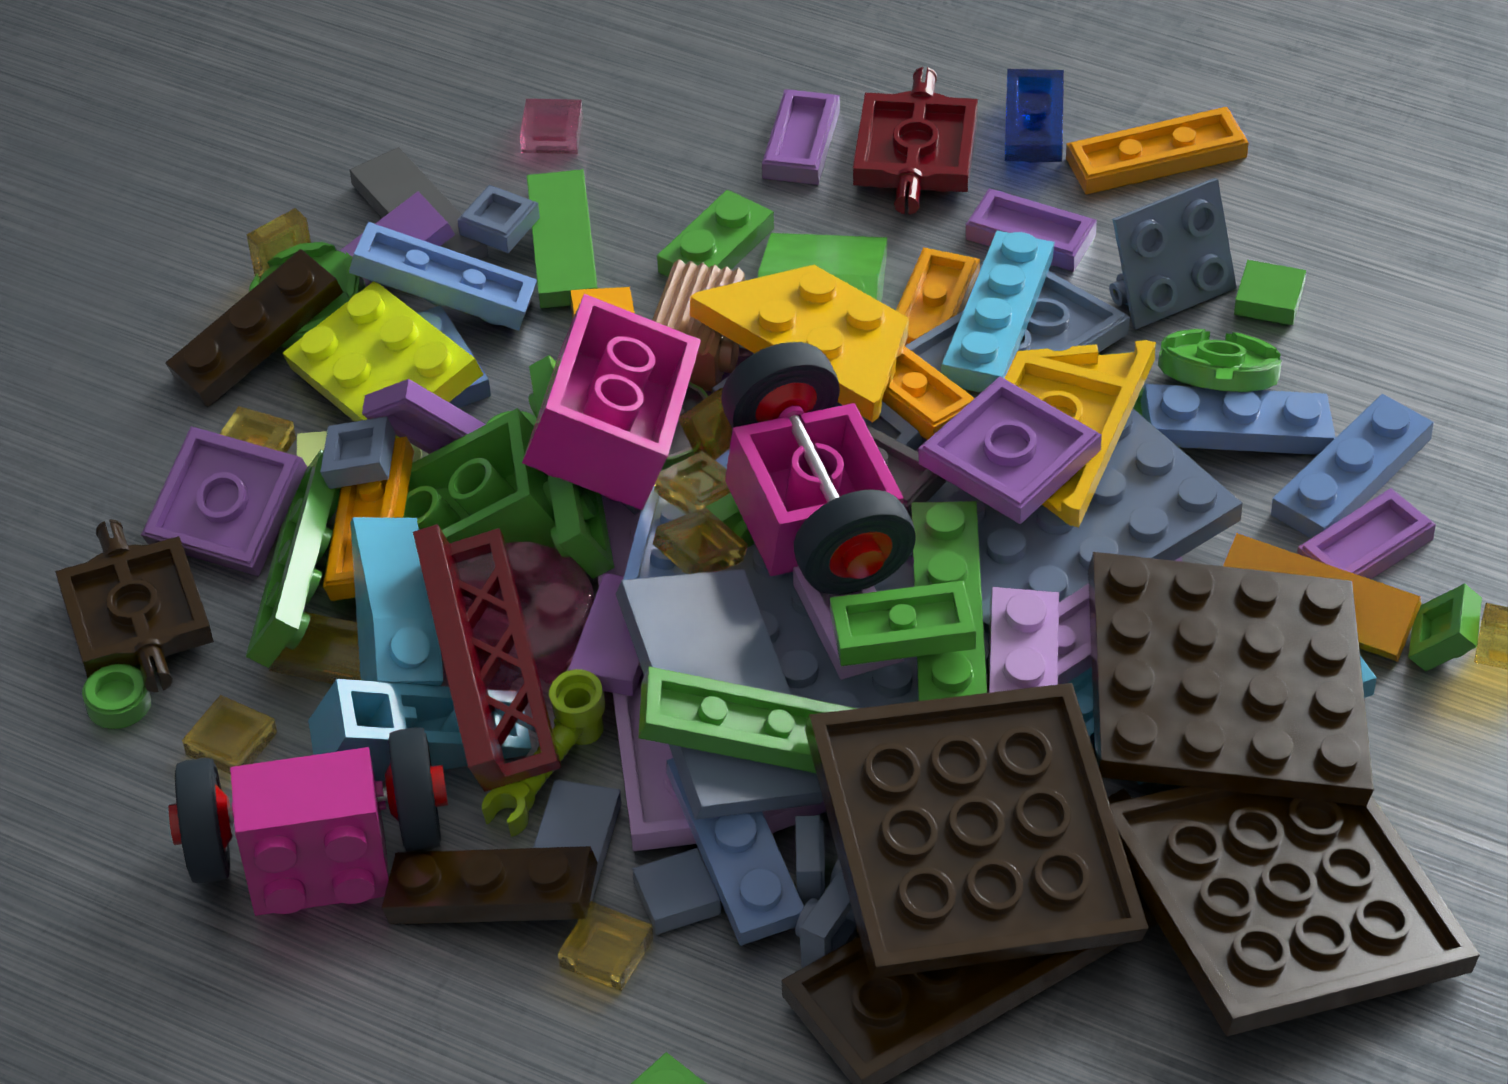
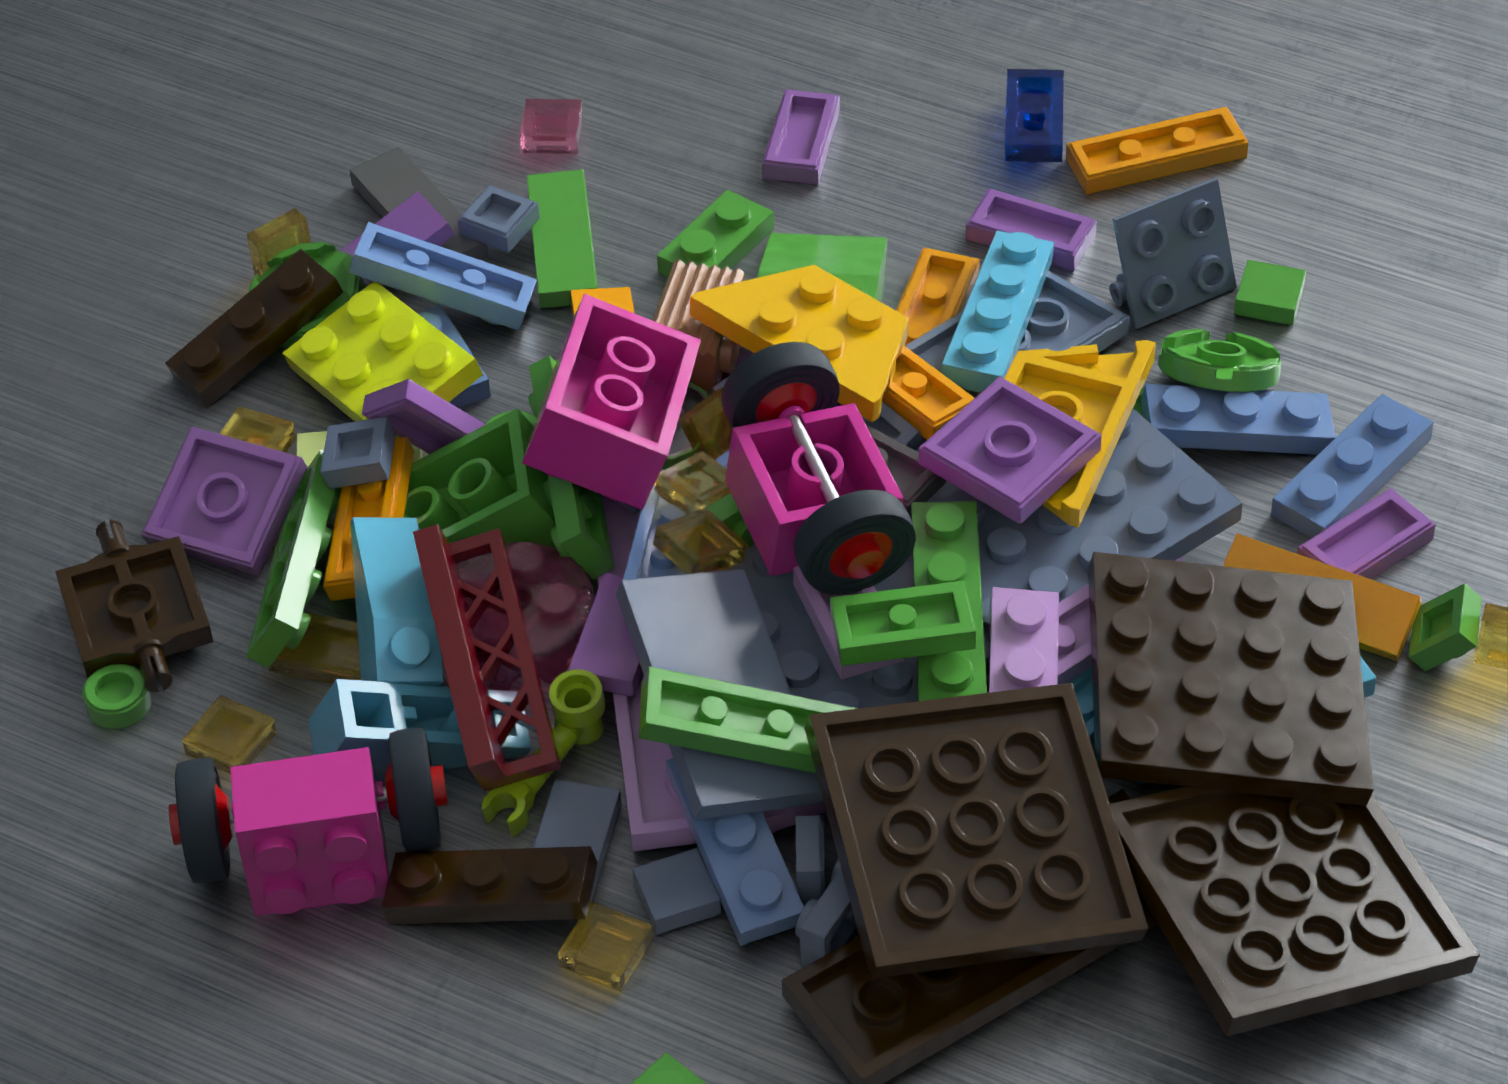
dark red plate [853,67,978,215] -> none

